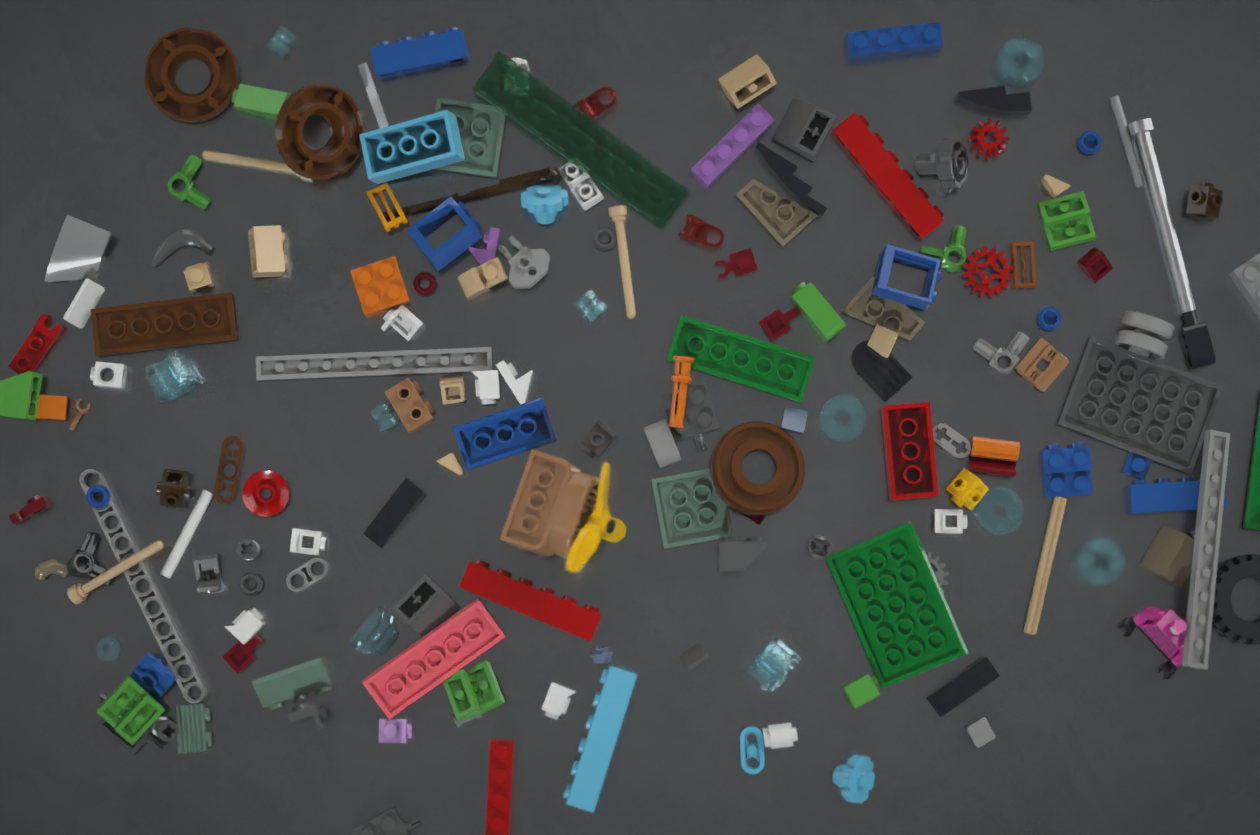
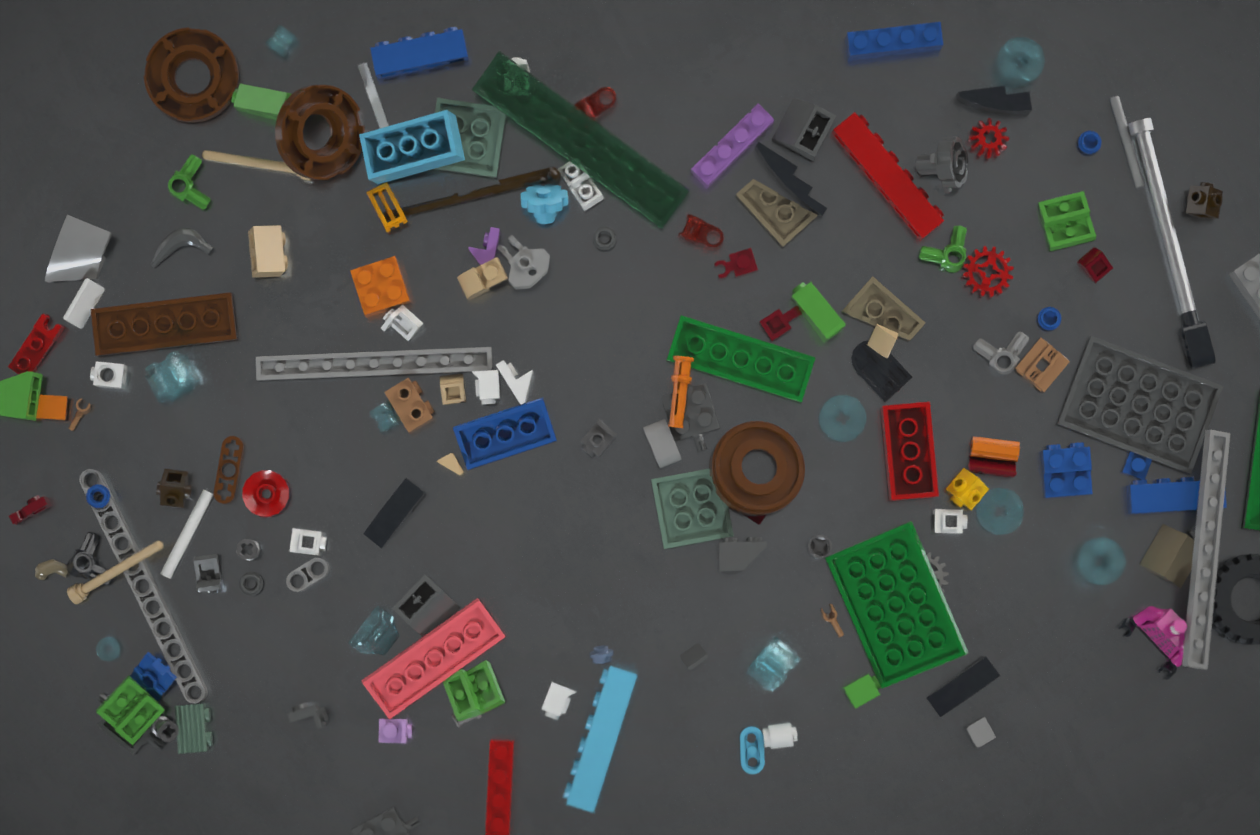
tan window [184,262,216,294] -> none
dark red plate [222,634,265,674] -> none
white window [224,608,266,645] -> none
sand green slope [251,657,333,711] -> none
blue window [406,196,483,271] -> none
dark red plate [413,272,437,296] -> none
red brick [459,558,602,642] -> none
medium nougat brick [500,449,626,572] -> none
clear light blue wheel [575,289,608,322] -> none
tan piece [608,205,636,319] -> none
tan brick [718,54,777,109] -> none
sand blue slope [781,406,808,434] -> none
medium azure plant [833,755,875,804] -> none
blue window [871,244,942,310] -> none
light grey beam [933,423,971,459] -> none
dark orange tile [1010,241,1037,289] -> none
tan axle [1023,496,1067,635] -> none
tan slope [1041,174,1071,198] -> none
light grey wheel [1115,311,1175,359] -> none
none -> medium nougat hand [821,604,844,637]

